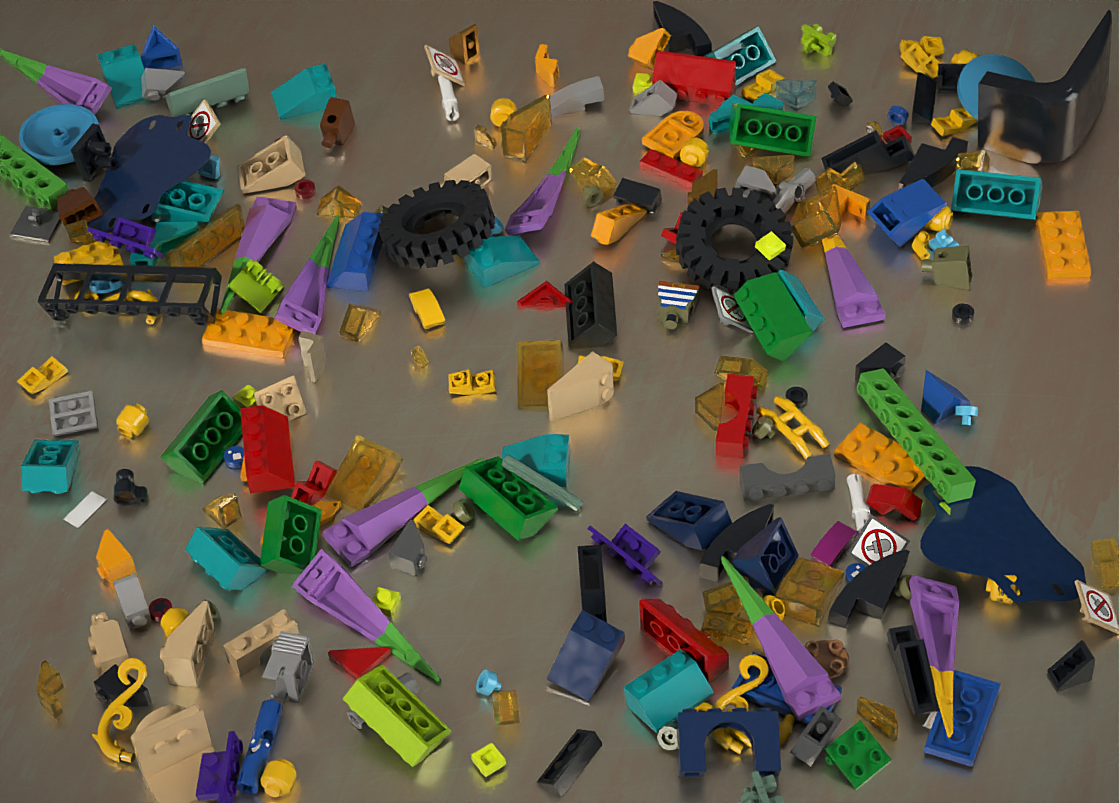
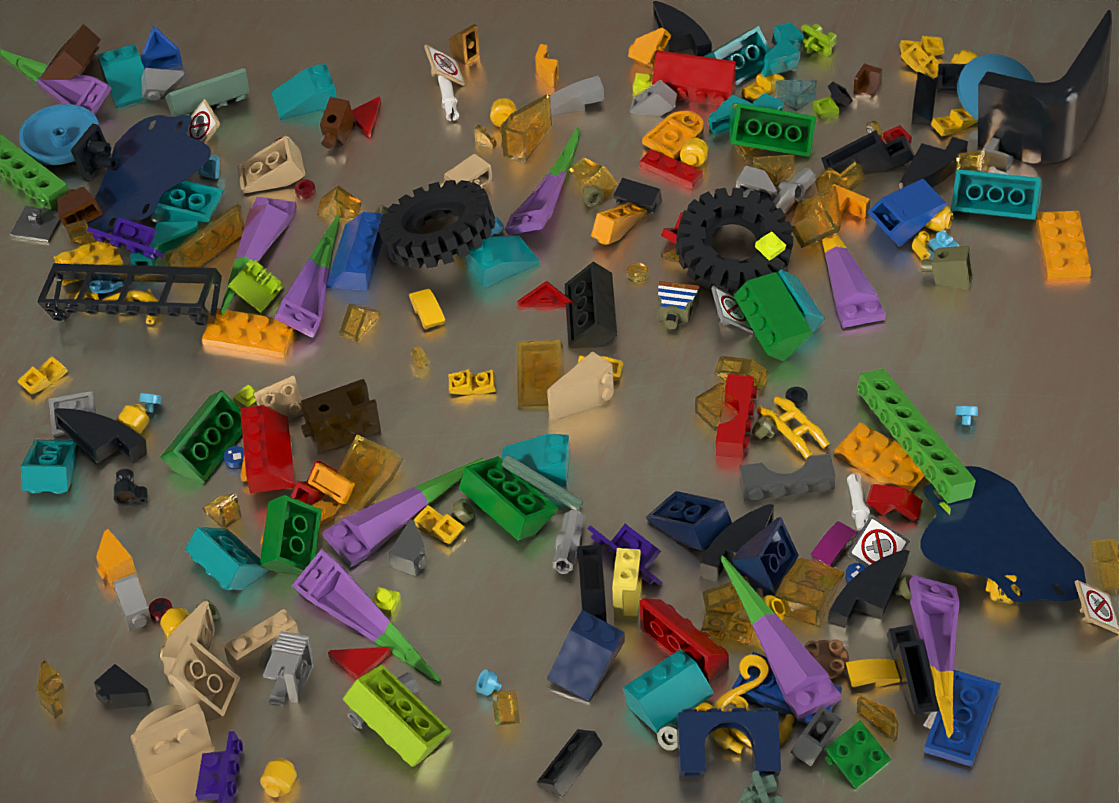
white sticker [63,491,107,528] -> none
tan hinge [87,612,129,674] -> none
yellow plant [92,658,147,763] -> none
blue piece [236,700,283,794] -> none
dark tan panel [299,331,327,383] -> none
neon yellow plate [471,743,506,777] -> none
pearl gold slope [687,169,718,205] -> none
black slope [855,342,906,382] -> none
blue tile [887,106,909,125] -> none
blue slope [921,370,970,424] -> none
black tile [952,303,974,324] -> none
black slope [1047,640,1095,690] -> none
none -> reddish brown slope [40,24,101,80]
none -> black slope [54,408,147,464]
none -> medium azure tile [139,393,162,413]
none -> tan slope [168,636,240,722]
none -> dark brown torso [301,379,381,454]
none -> light orange tile [308,463,355,504]
none -> red tile [352,97,381,137]
none -> light grey piece [553,510,585,574]
none -> light yellow panel [612,548,642,622]
none -> clear yellow tile [627,263,648,283]
none -> teal arch [761,22,804,77]
none -> lime tile [812,96,839,119]
none -> yellow slope [846,658,900,687]
none -> reddish brown panel [854,63,882,98]
none -> light grey panel [983,137,1013,172]

